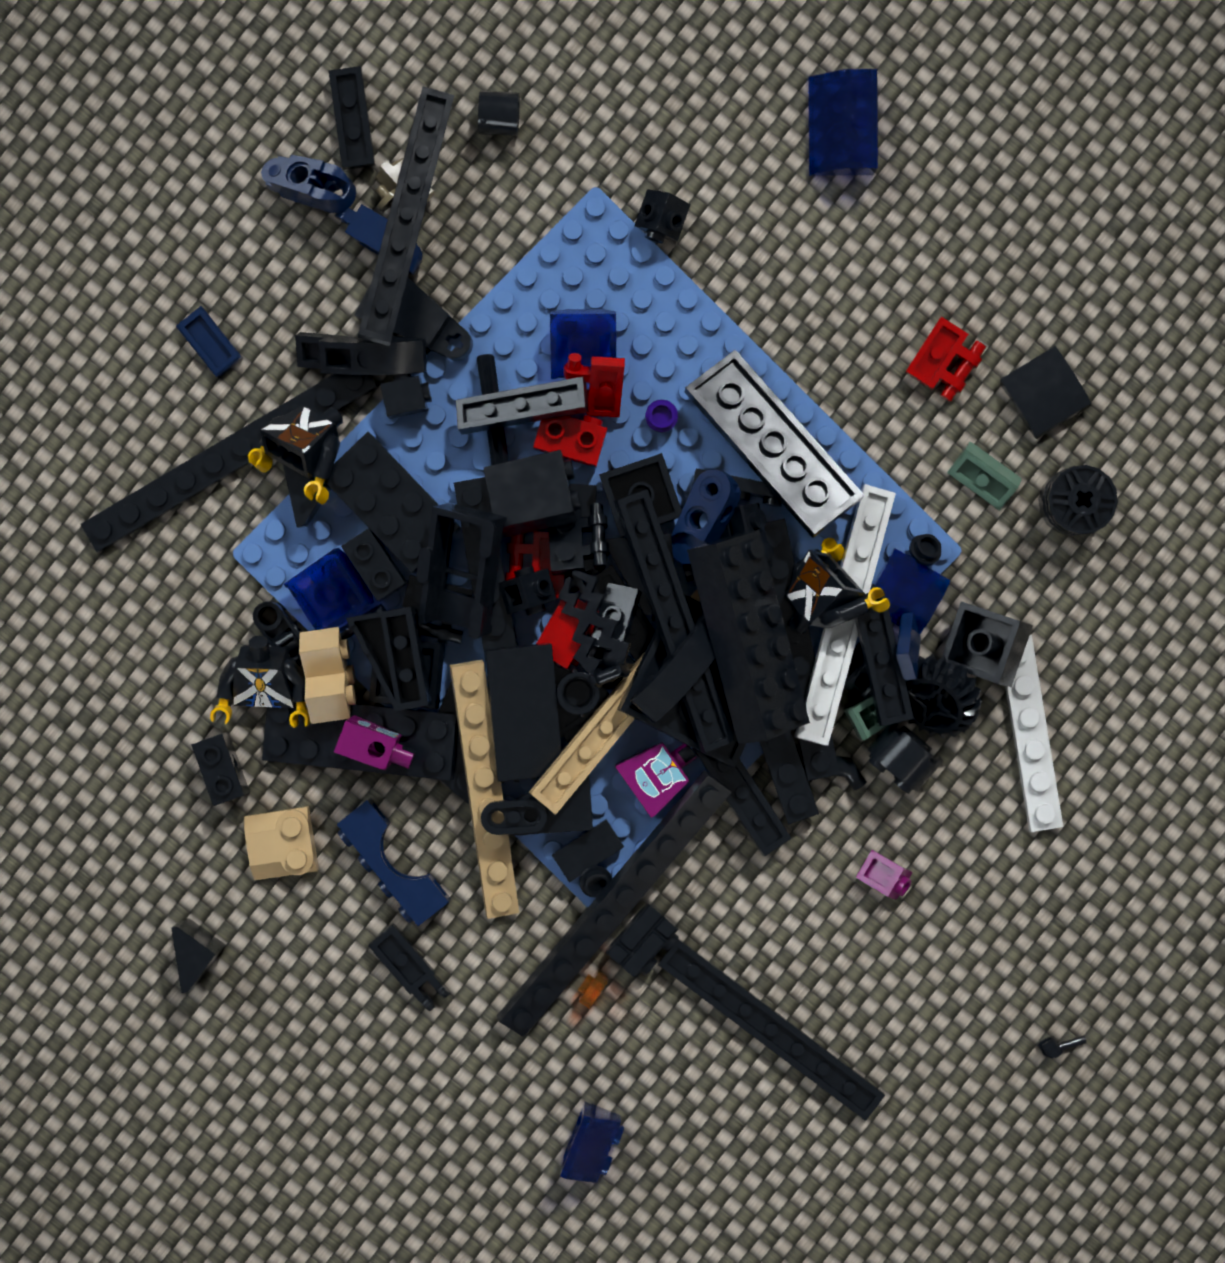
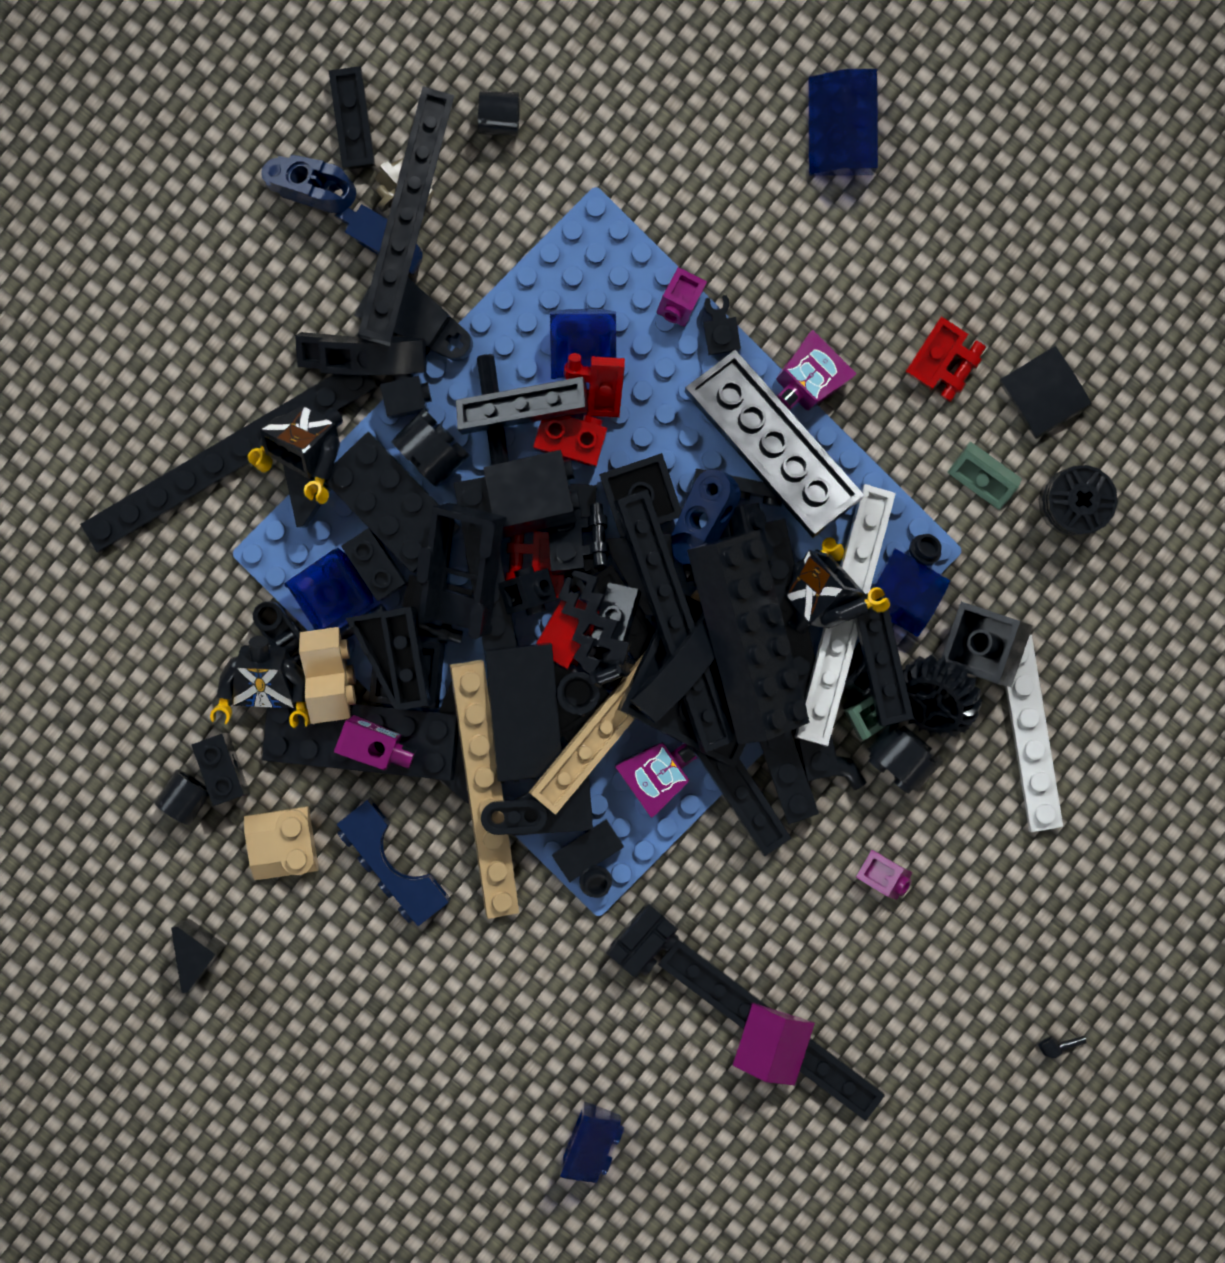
dark blue tile [176,306,243,378] -> none
black hinge [368,923,451,1011] -> none
black plate [497,770,731,1037] -> none
clear orange plate [577,970,608,1009] -> none
black brick [634,189,691,244] -> none
dark purple plate [645,399,678,433] -> none
dark blue tile [896,612,921,680] -> none
none -> black piece [154,769,209,825]
none -> black brick [391,408,470,487]
none -> magenta bracket [656,267,707,327]
none -> black plate [703,295,741,356]
none -> magenta slope [732,1003,815,1086]
none -> magenta torso [776,330,857,411]

